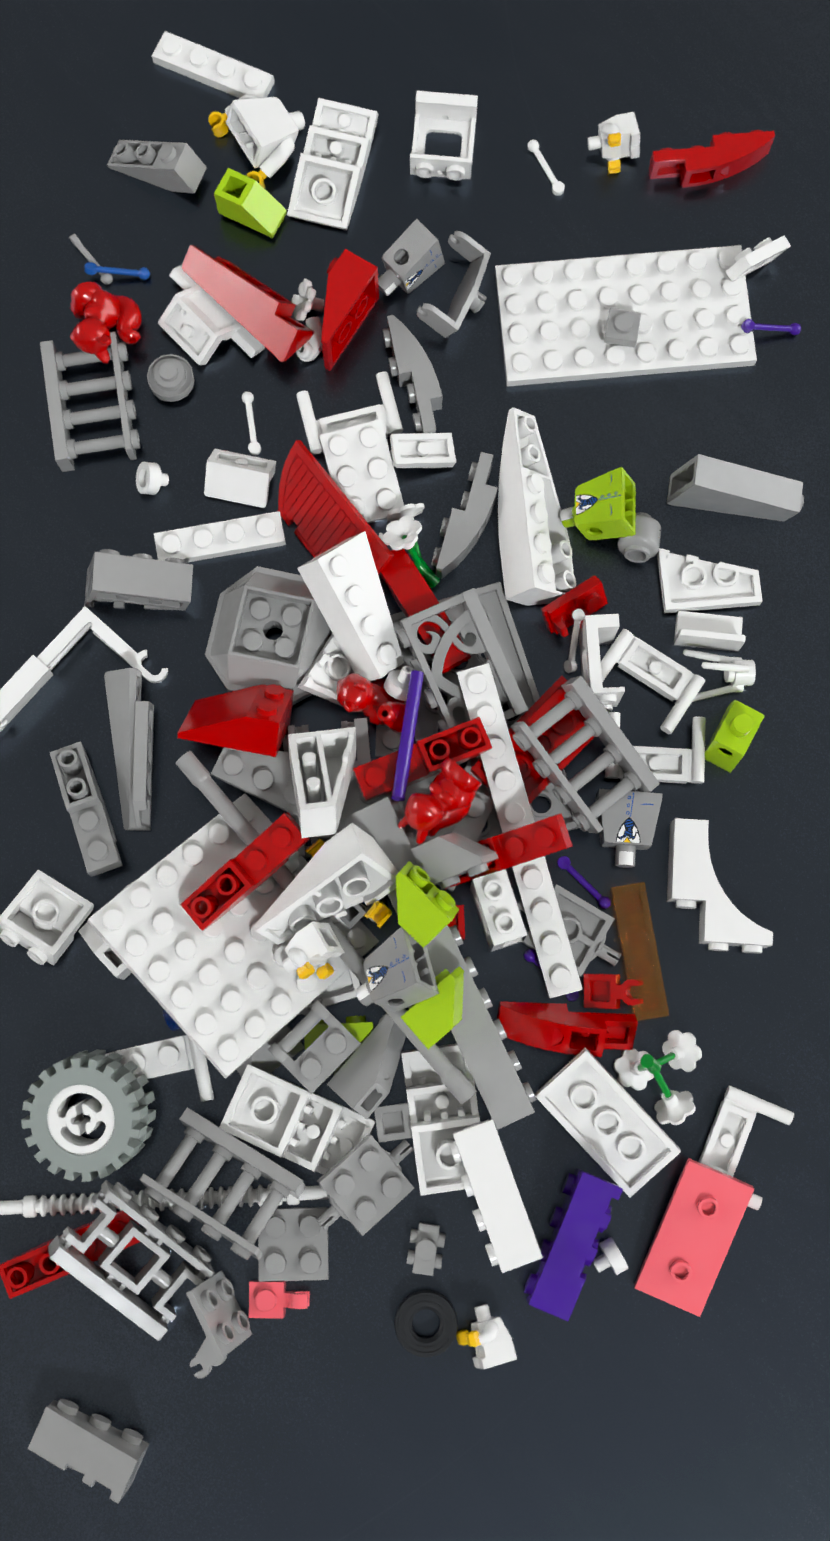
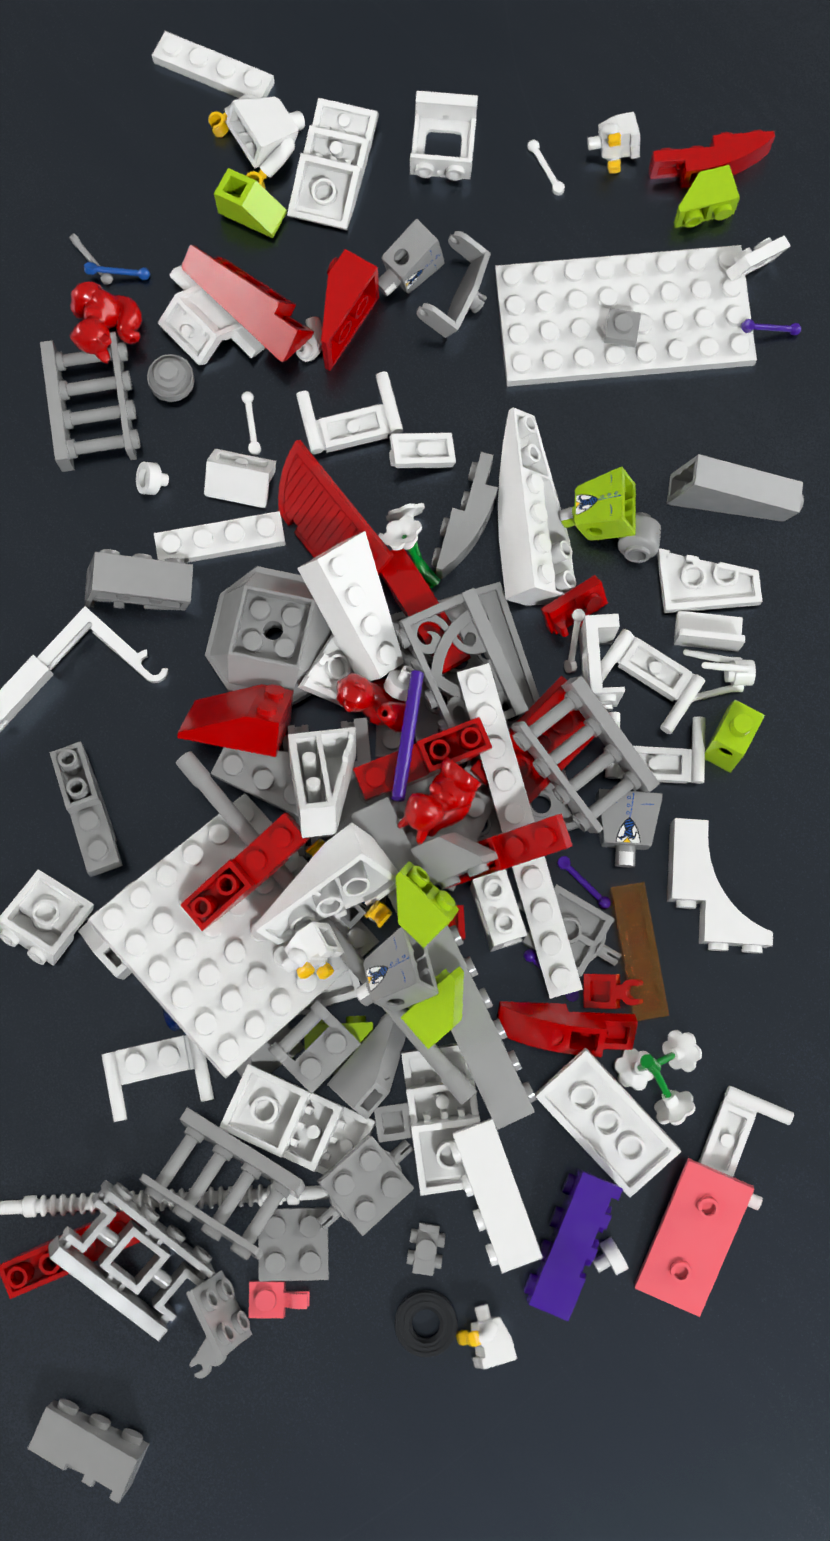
light grey wheel [22,1049,156,1182] -> none
light grey wedge [104,668,154,831] -> none
light grey slope [107,140,207,193] -> none
white plant [292,278,324,321] -> none
white plate [319,419,404,523] -> none
light grey slope [382,315,443,433] -> none
none -> lime slope [674,165,740,228]

